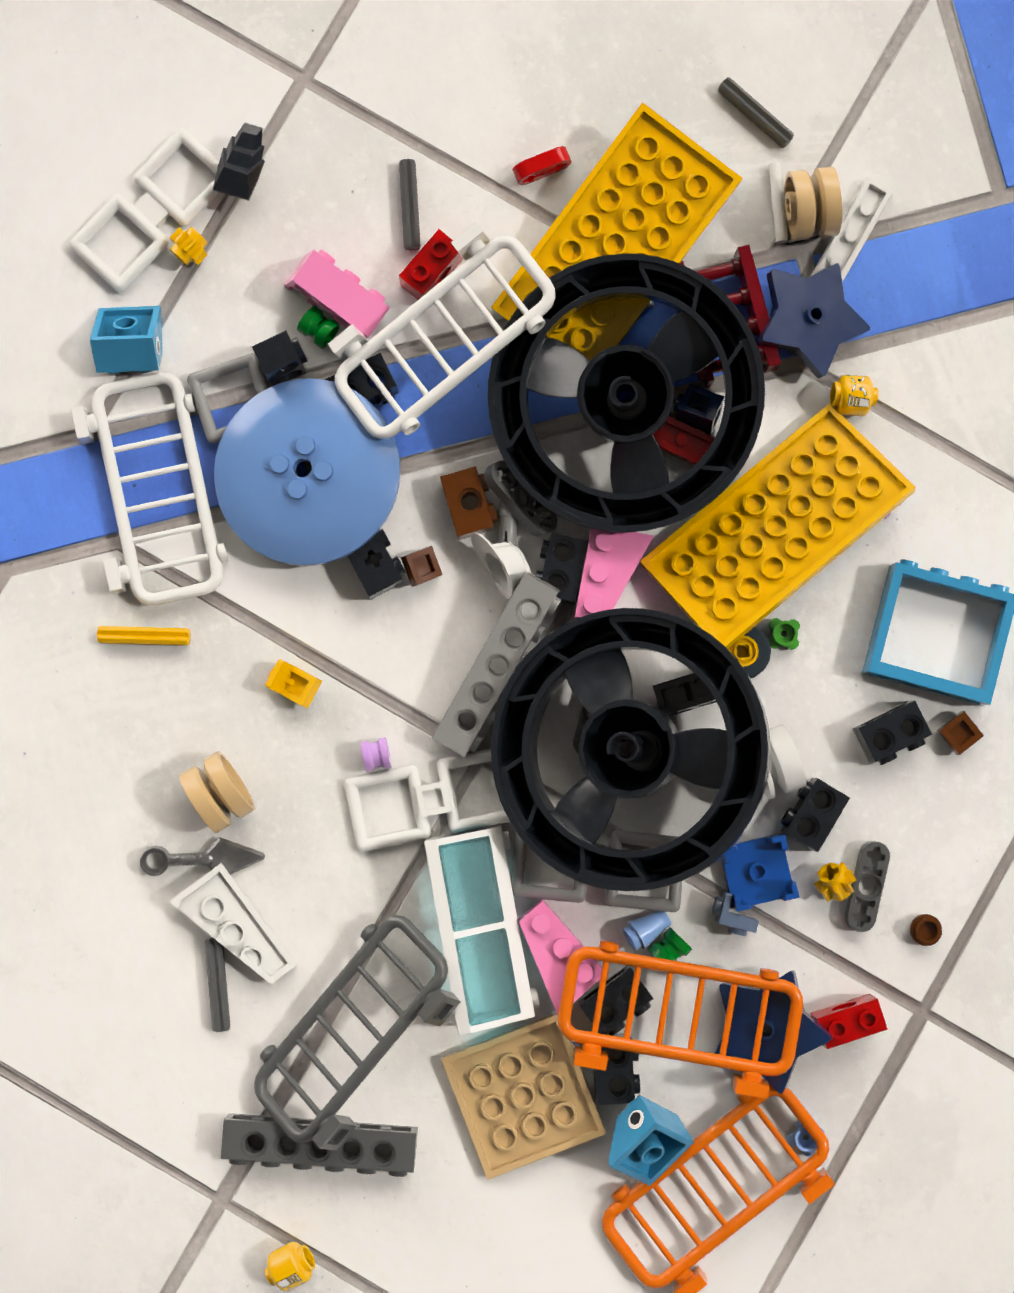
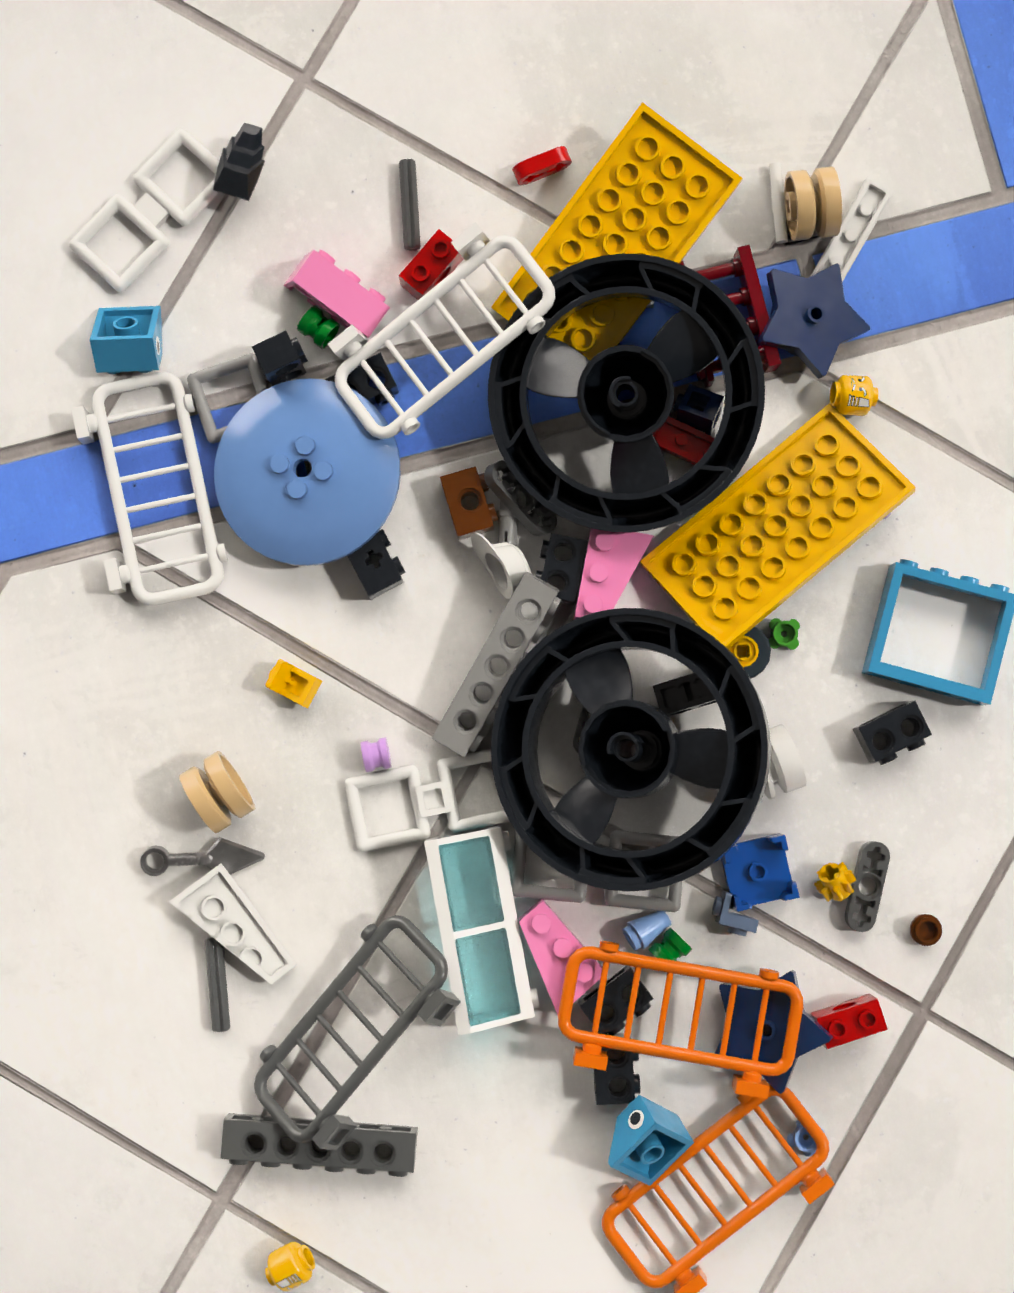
yellow axle [97,626,191,646] -> none
yellow gear [169,227,208,266] -> none
reddish brown plate [401,546,443,587] -> none
tan plate [441,1013,606,1180] -> none
dark grey axle [718,77,794,148] -> none
black brick [780,778,850,852] -> none
reddish brown plate [937,711,984,755] -> none

